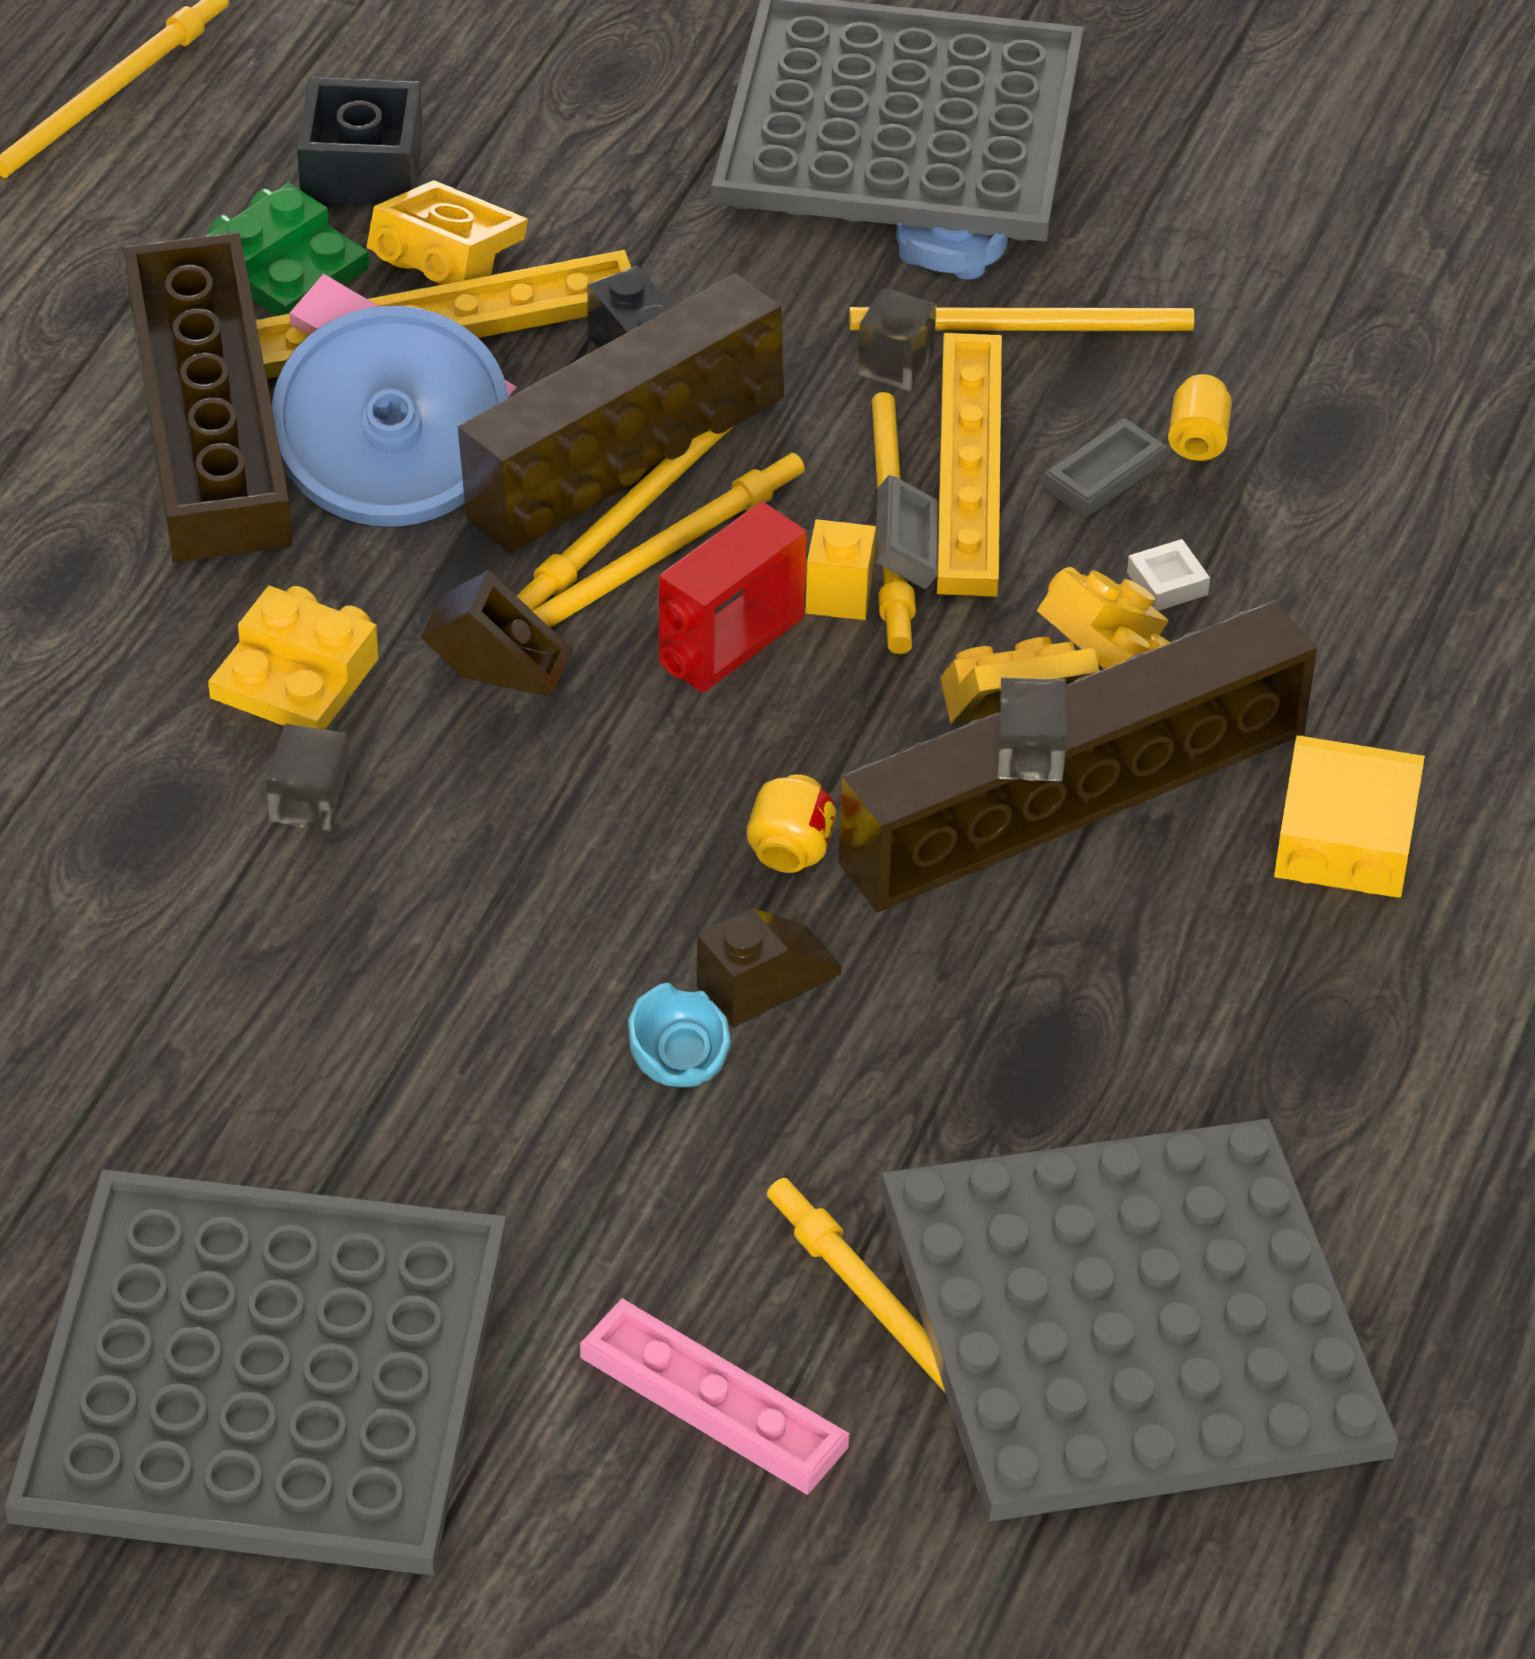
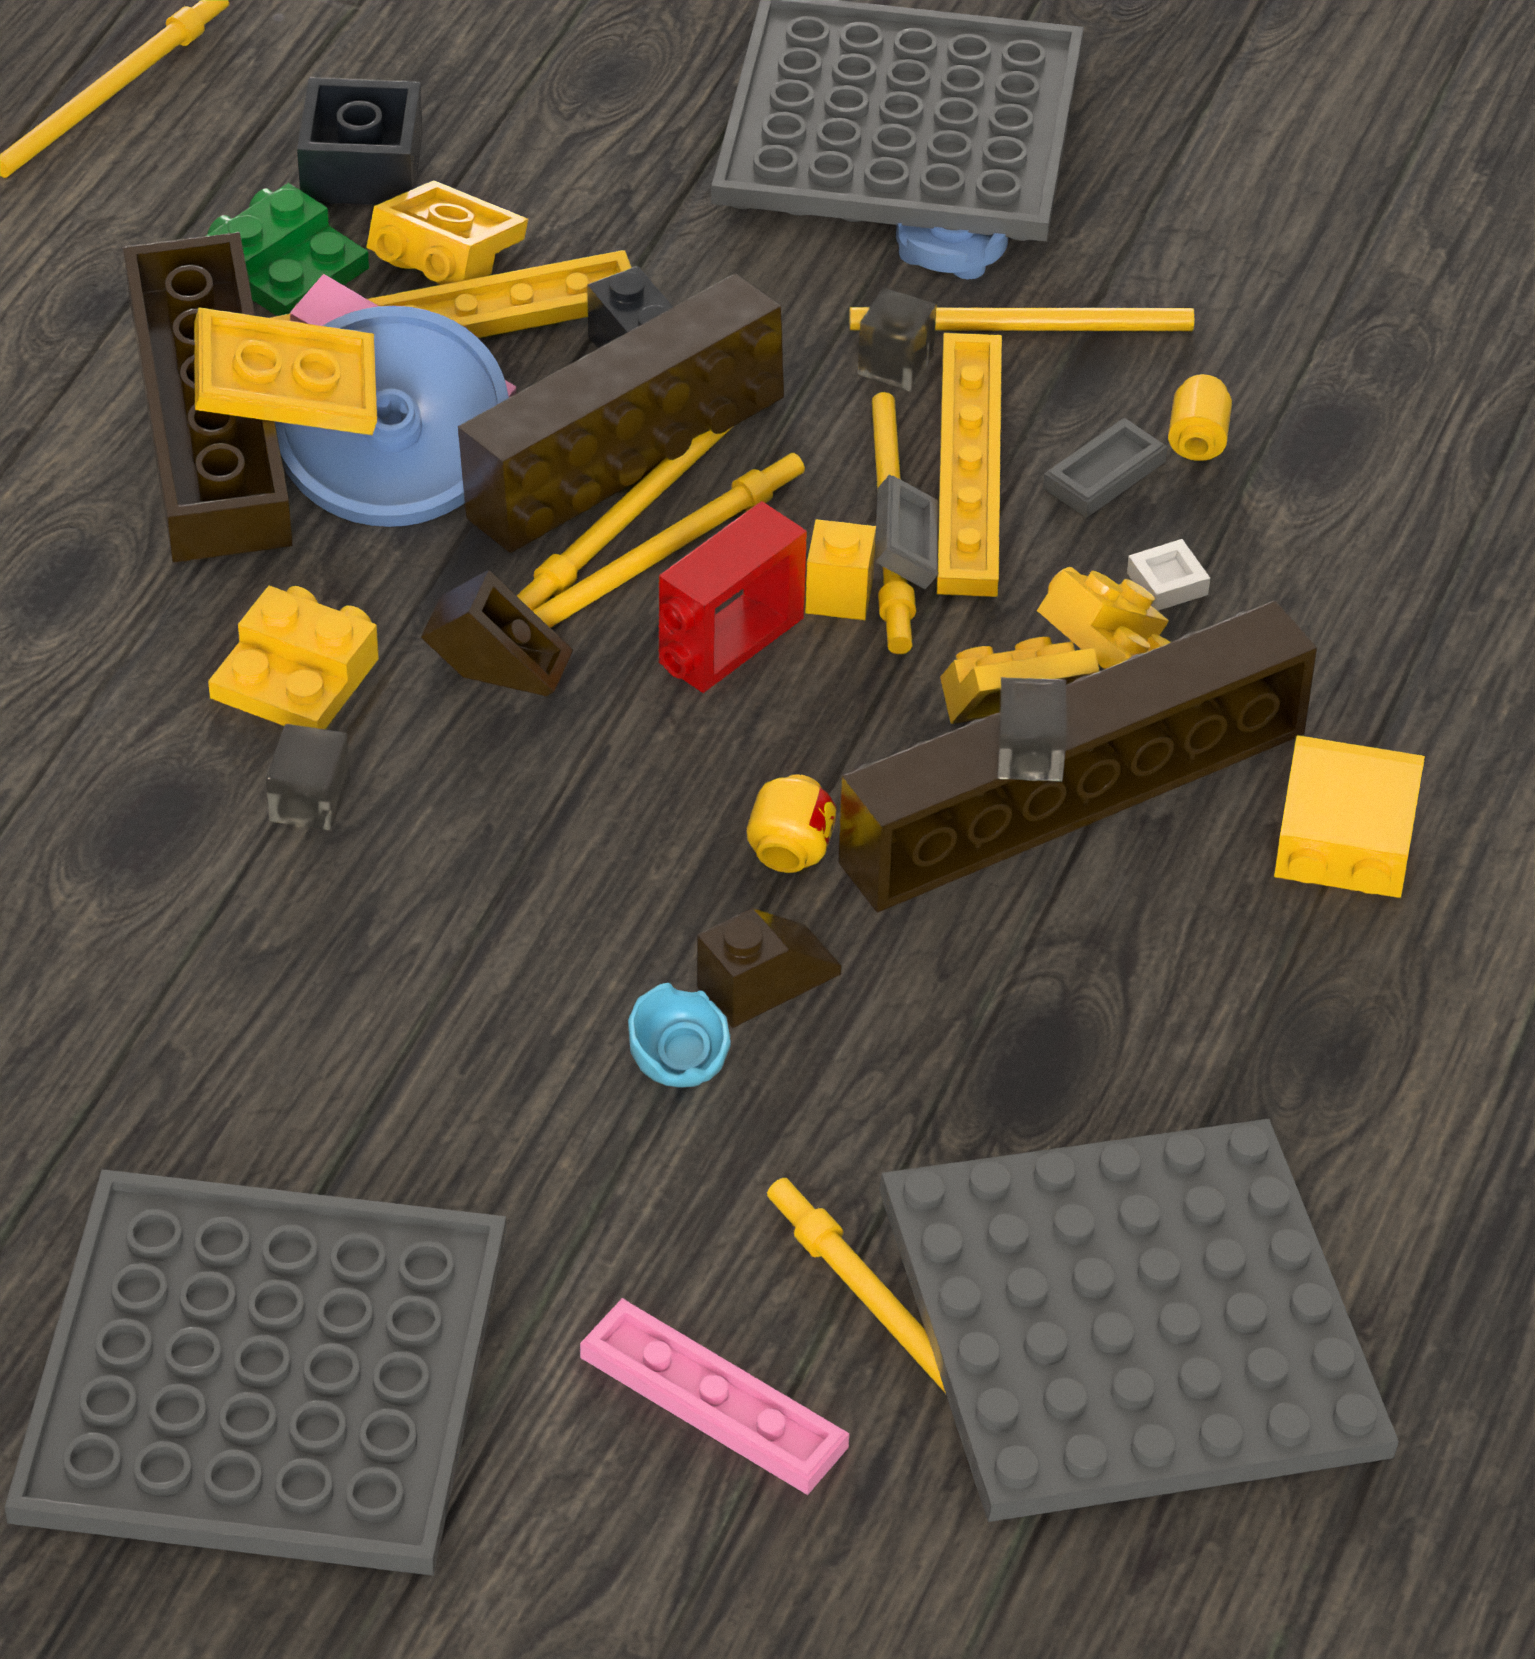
none -> yellow tile [194,308,377,435]

